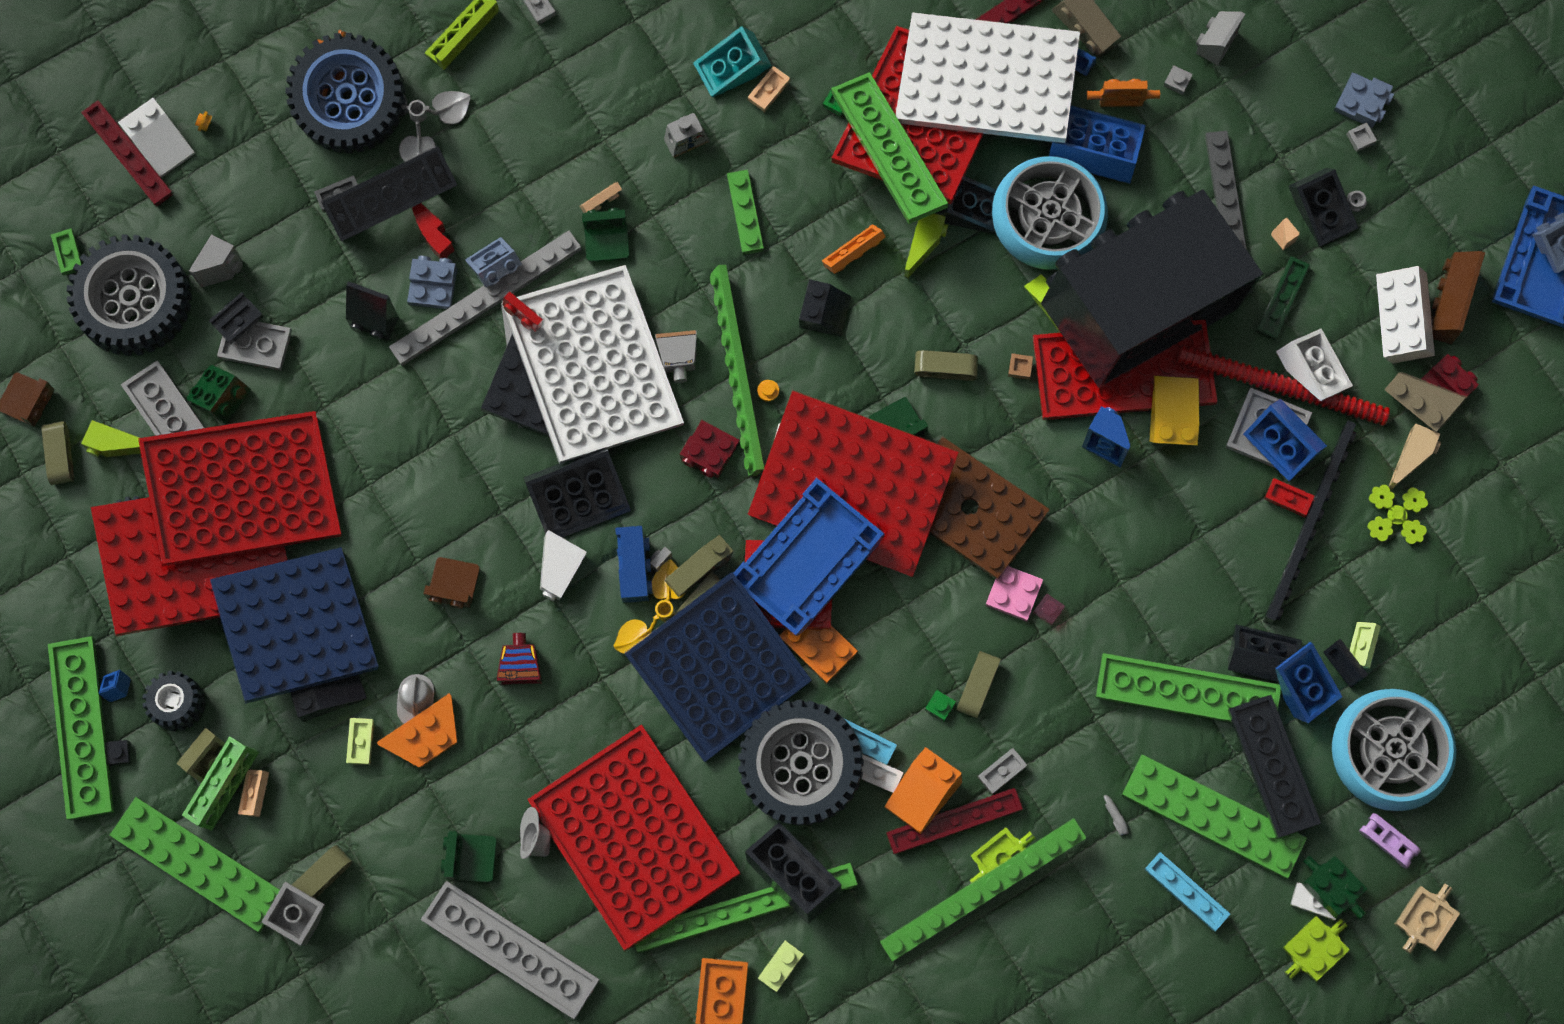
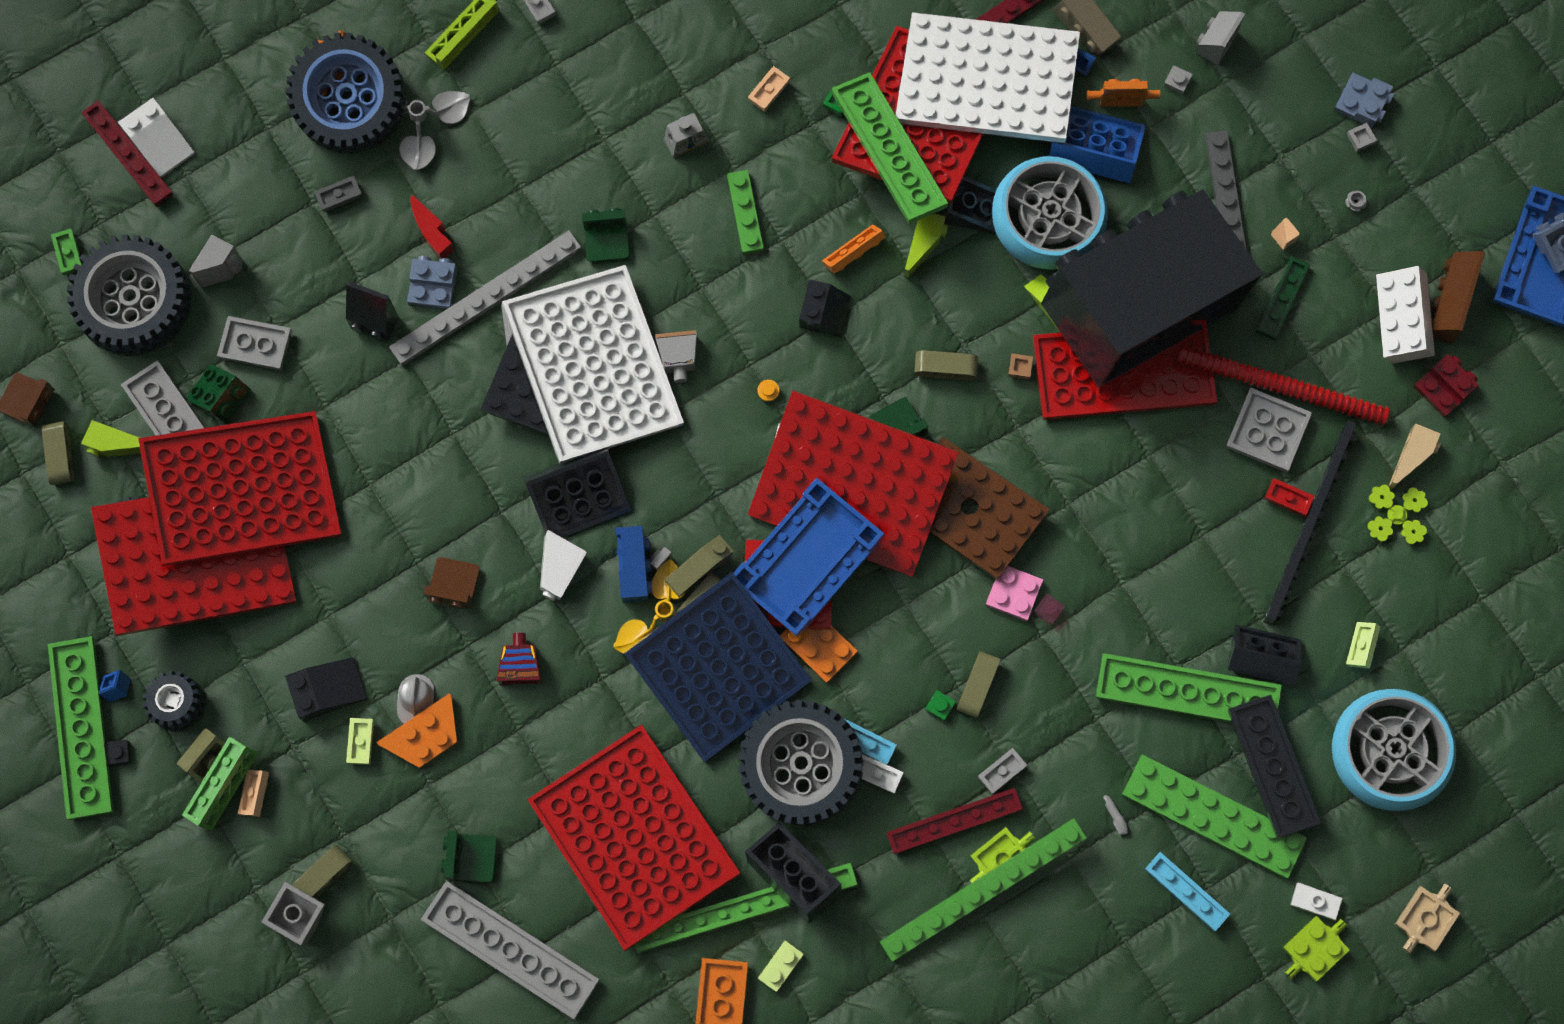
bright green plate [110,797,280,932] -> none
light orange plate [195,111,212,131] -> none
black plate [209,292,264,344] -> none
dark blue plate [210,547,378,704] -> none
black plate [321,145,457,241] -> none
sand blue plate [465,237,522,287] -> none
red plate [502,291,543,332] -> none
light grey piece [520,807,550,859] -> none
light nougat plate [579,182,622,213] -> none
dark red plate [680,420,740,479] -> none
teal slope [693,26,772,97] -> none
bright green plate [710,265,764,477] -> none
orange slope [885,747,962,834] -> none
blue slope [1082,406,1130,468] -> none
yellow slope [1149,376,1199,445] -> none
blue slope [1243,399,1327,481] -> none
blue slope [1275,642,1342,723] -> none
white slope [1276,328,1353,401] -> none
black slope [1288,168,1358,246] -> none
dark green plate [1302,855,1368,920] -> none
black tile [1323,639,1368,688] -> none
lavender plate [1359,813,1421,869] -> none
dark tan wedge [1385,372,1468,432] -> none

